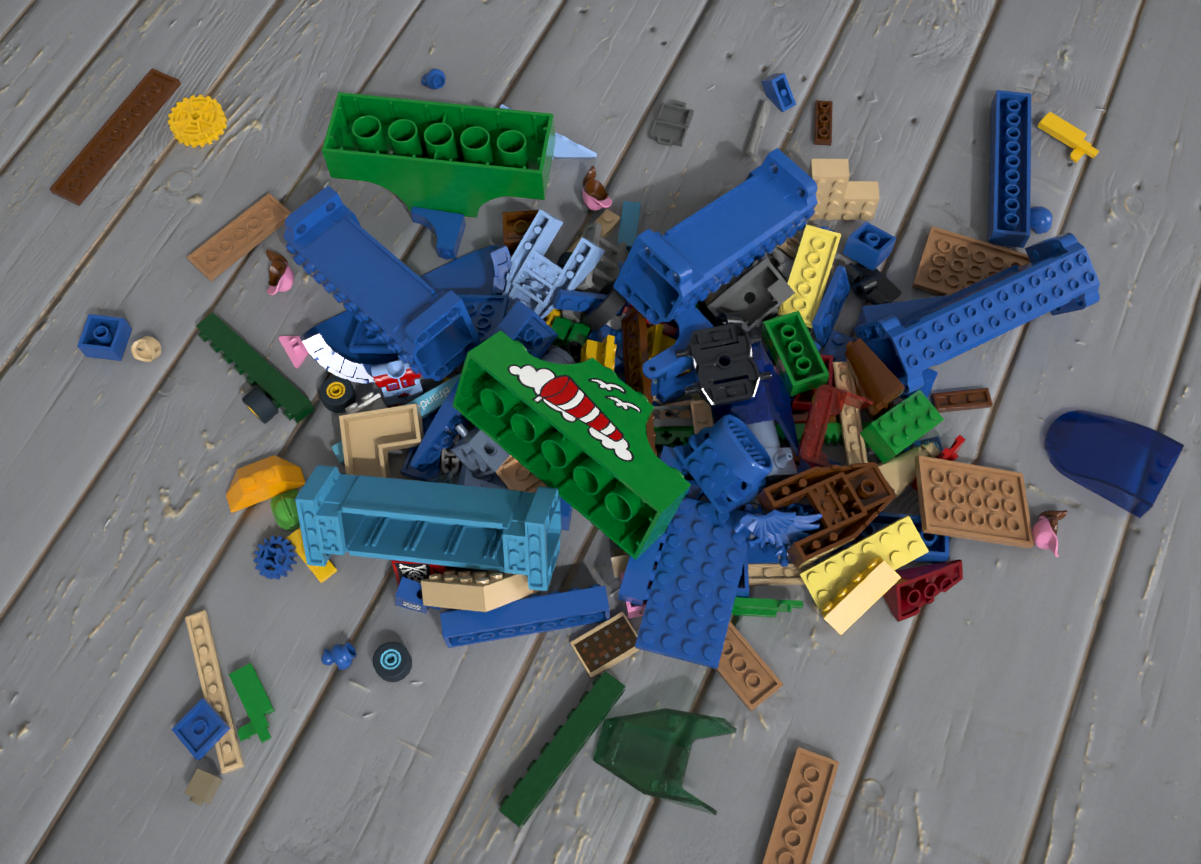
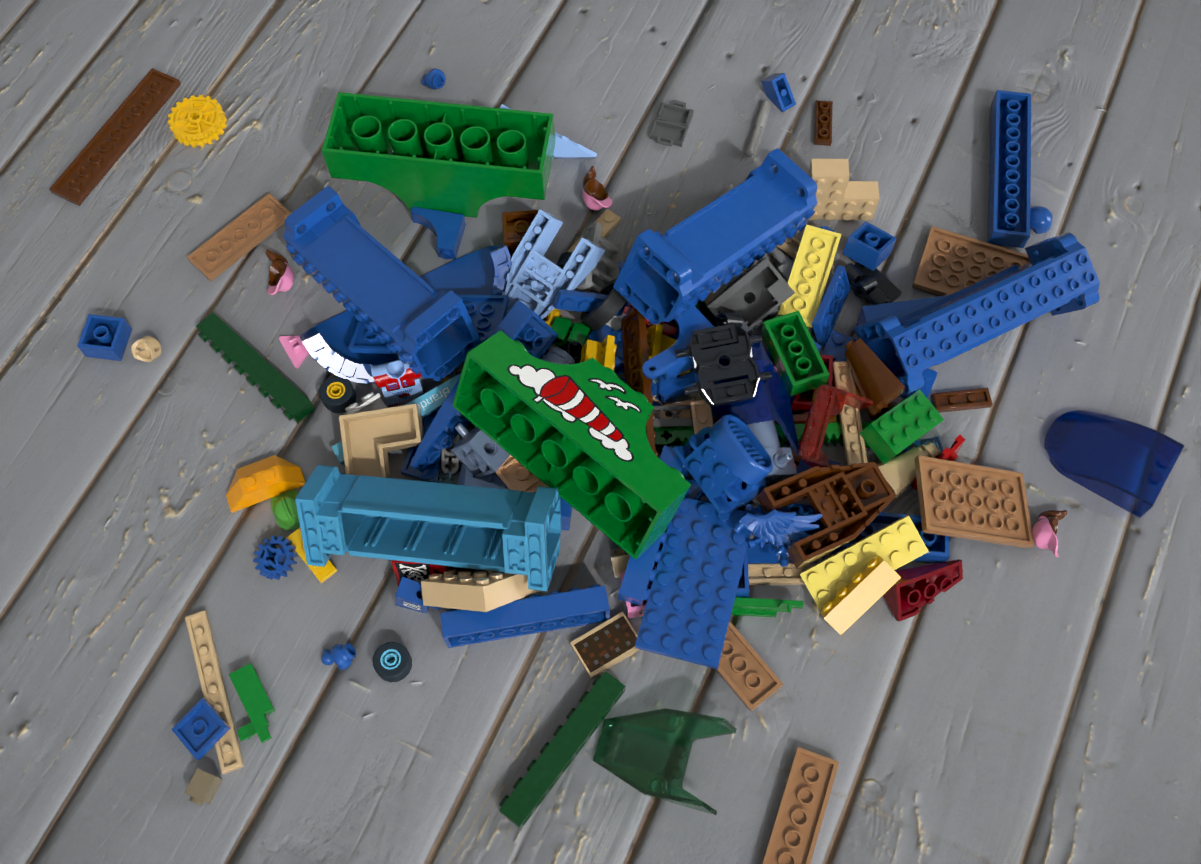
black wheel [242,387,279,424] -> none
light grey tile [562,310,582,324] -> none
dark azure tile [617,201,641,250] -> none
yellow piece [1037,112,1099,163] -> none

